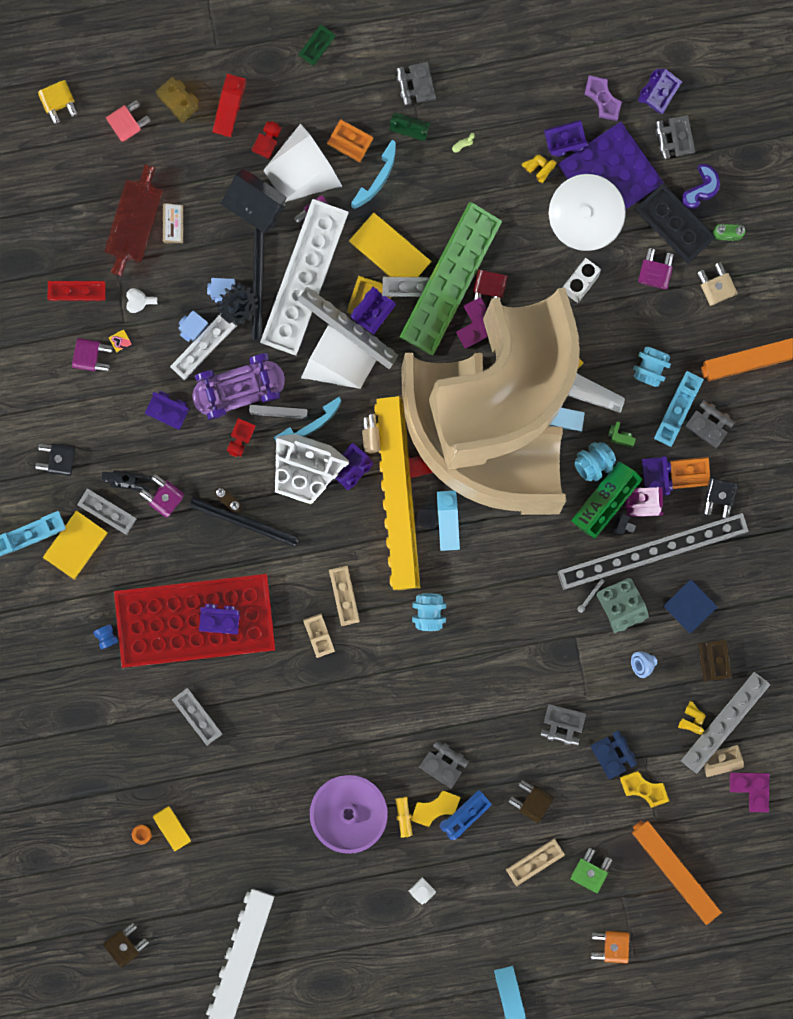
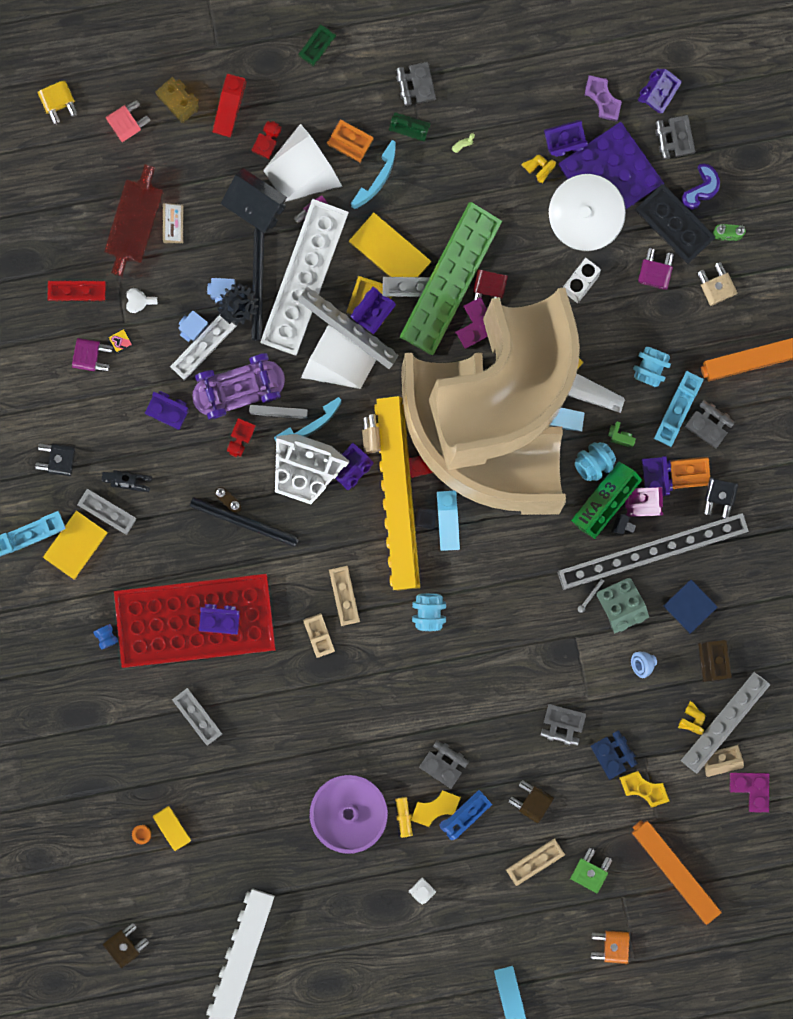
magenta piece [140,474,185,518] -> none

